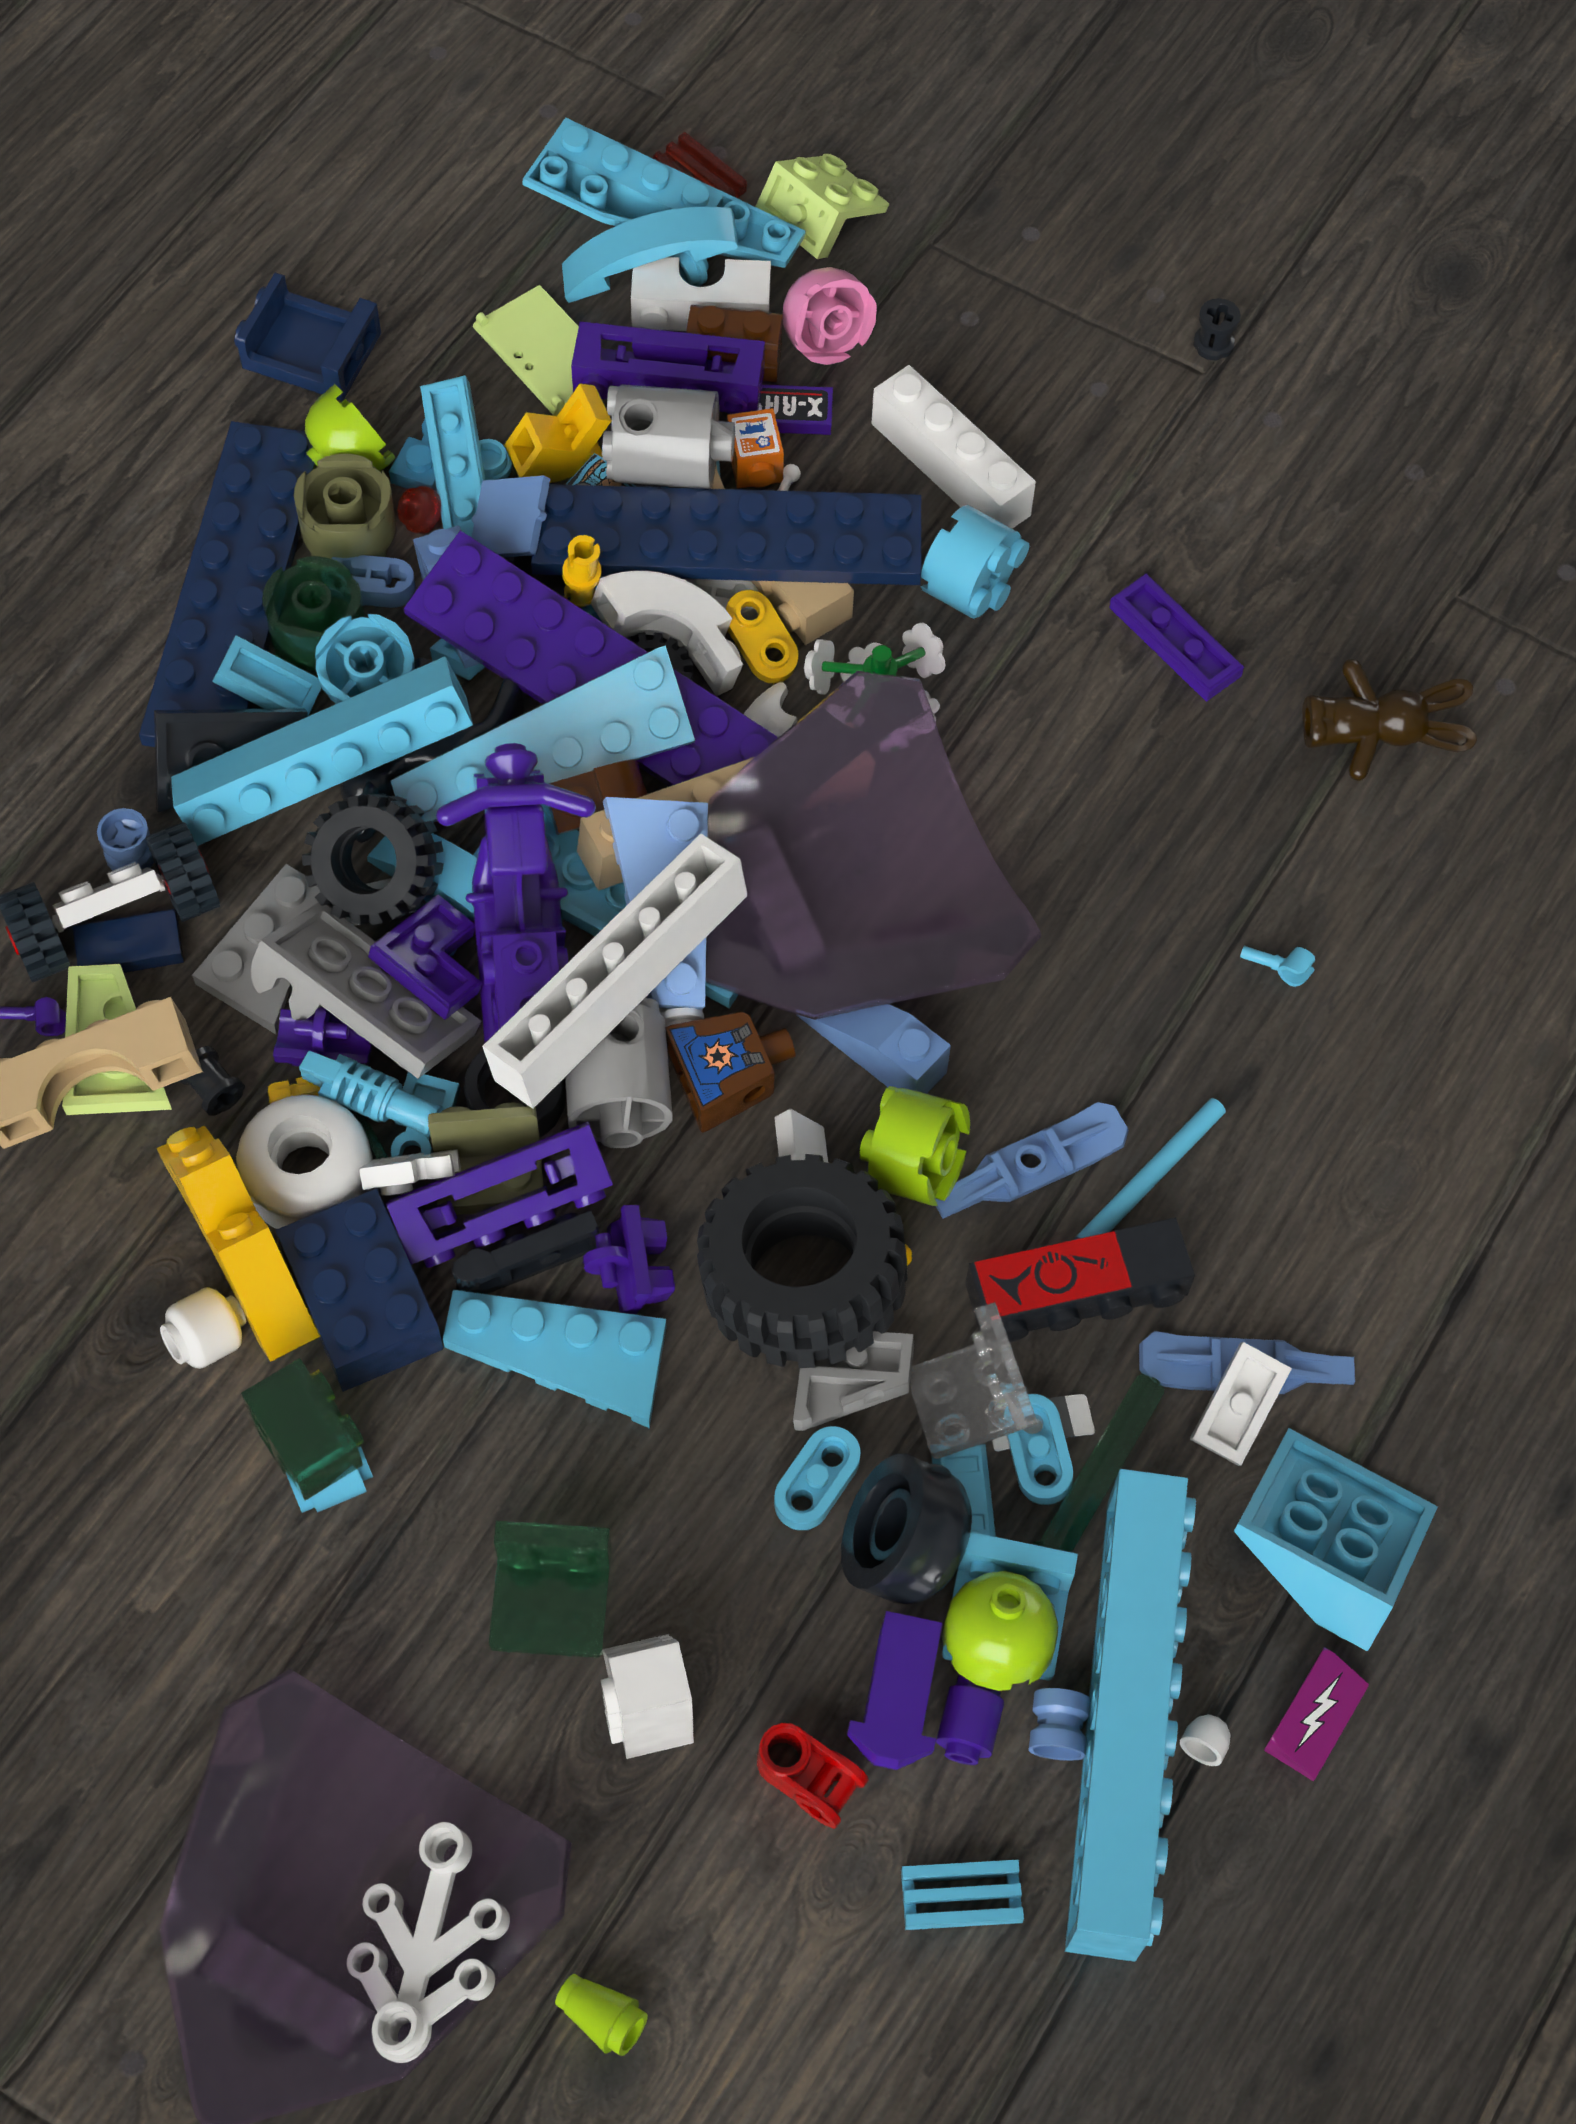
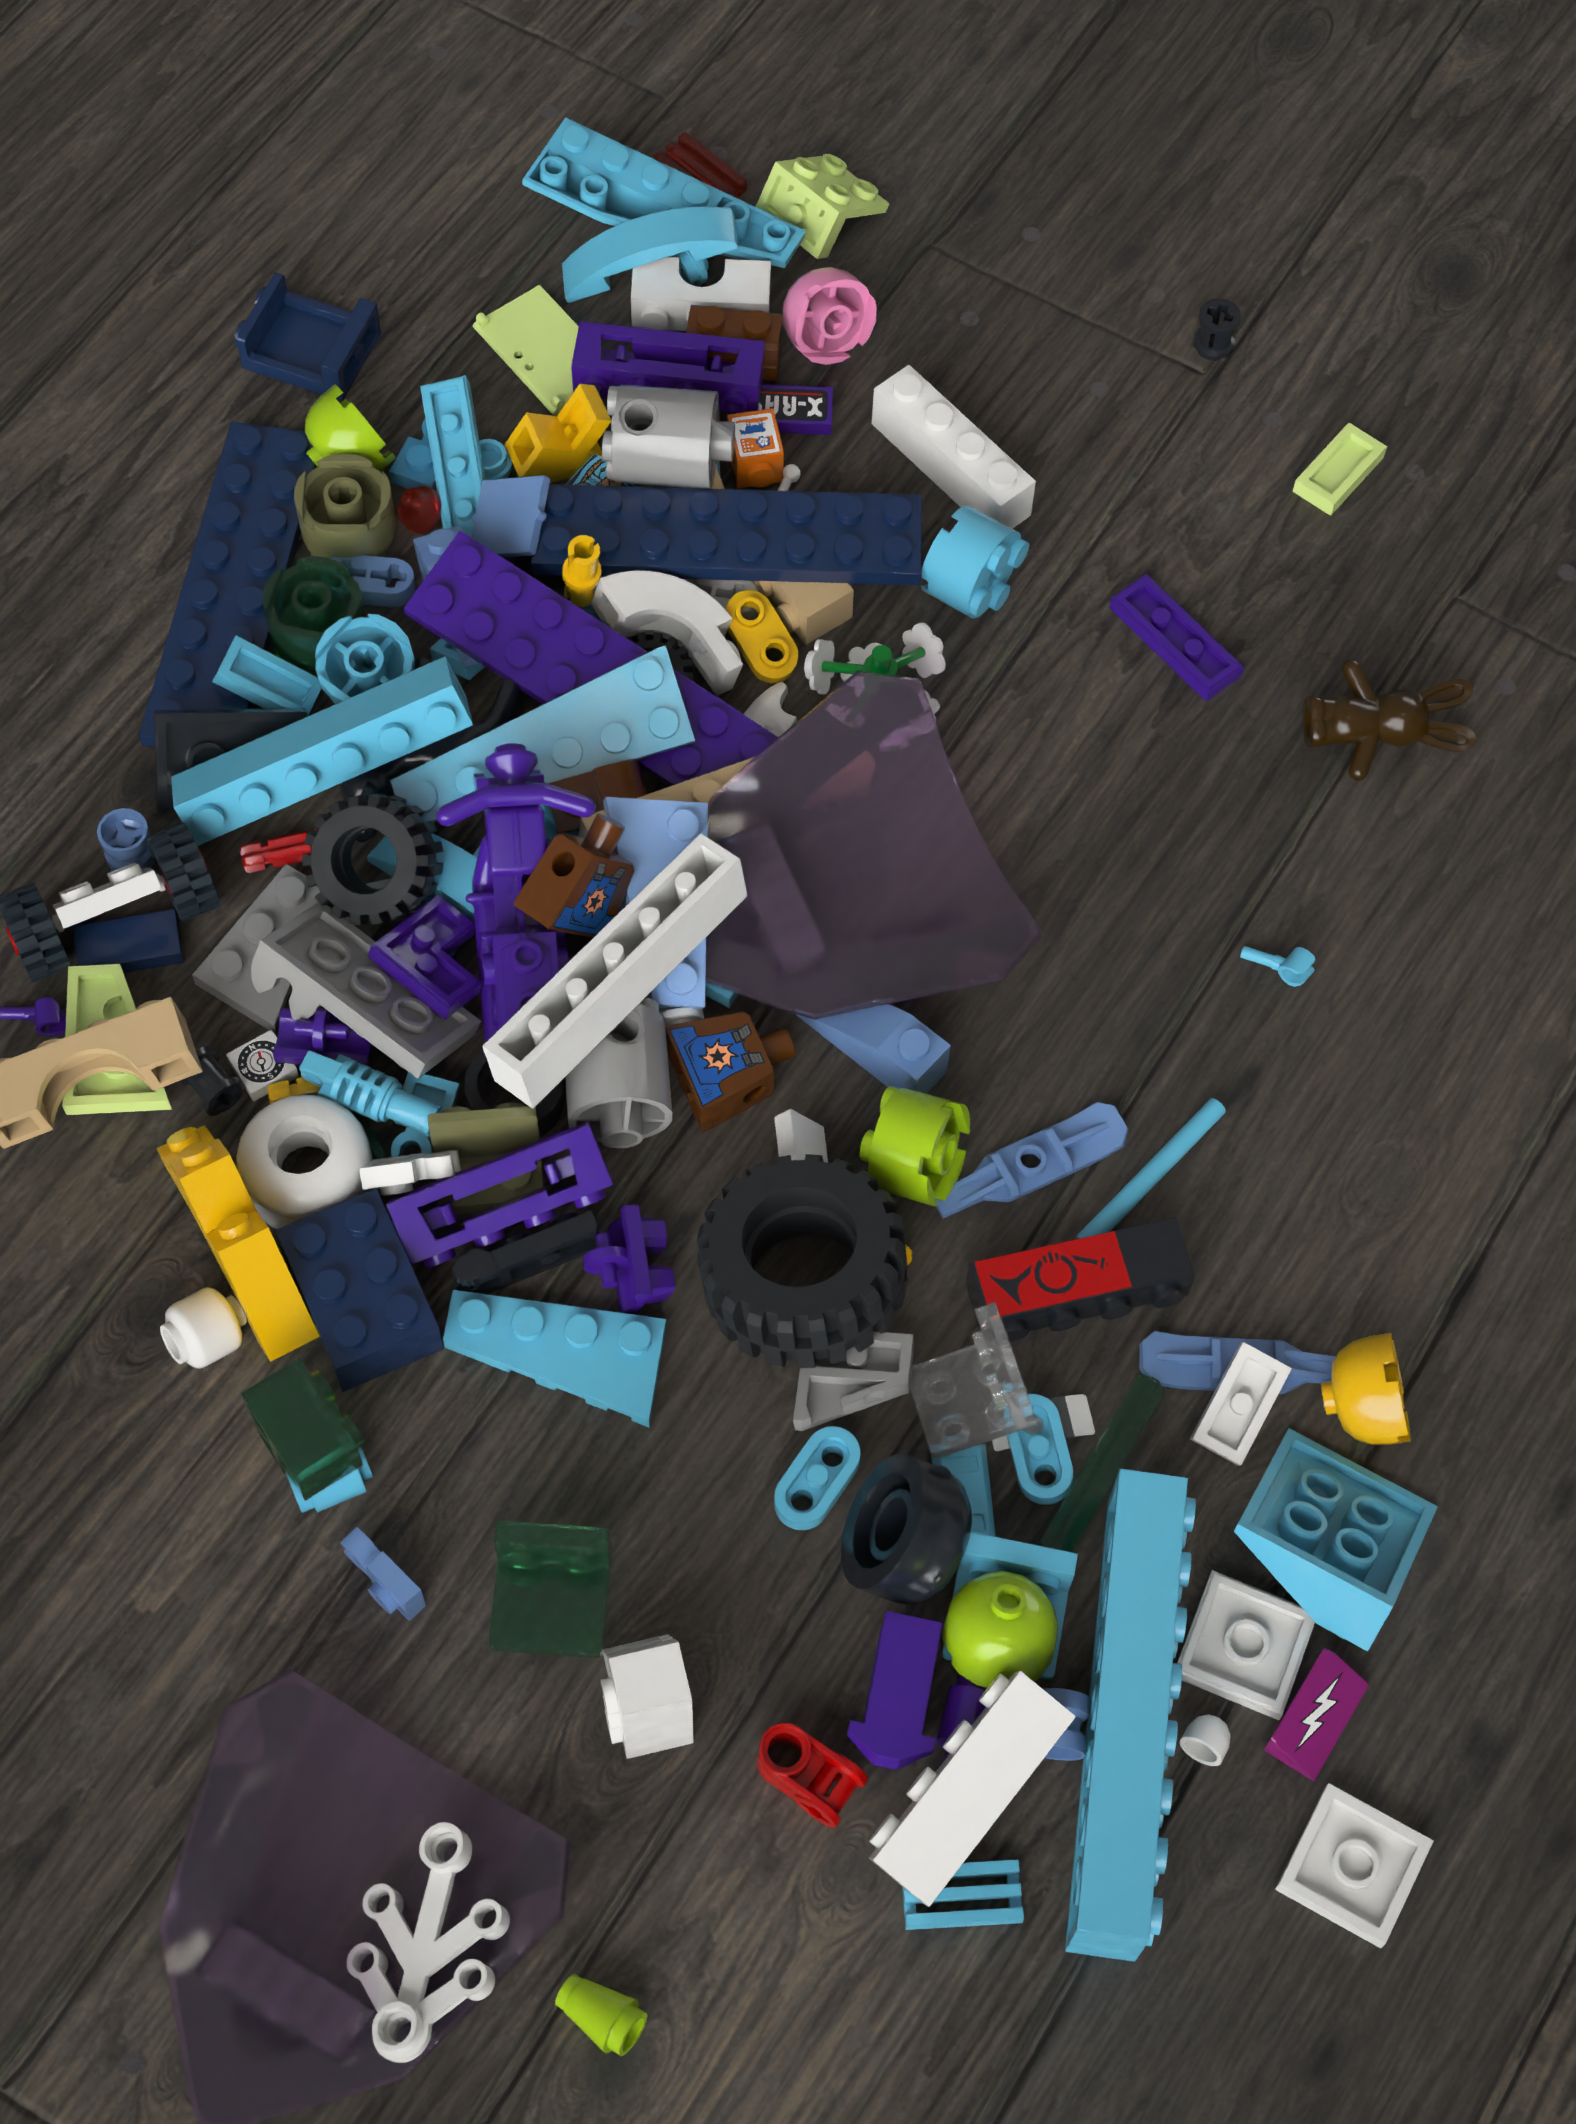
none -> white tile [226,1029,299,1102]
none -> red axle [240,828,317,873]
none -> medium blue plate [340,1527,426,1621]
none -> reddish brown torso [513,813,634,938]
none -> white brick [869,1671,1076,1907]
none -> white tile [1177,1570,1315,1720]
none -> white tile [1275,1783,1433,1948]
none -> yellowish green tile [1293,423,1387,516]
none -> yellow cylinder [1321,1333,1411,1445]

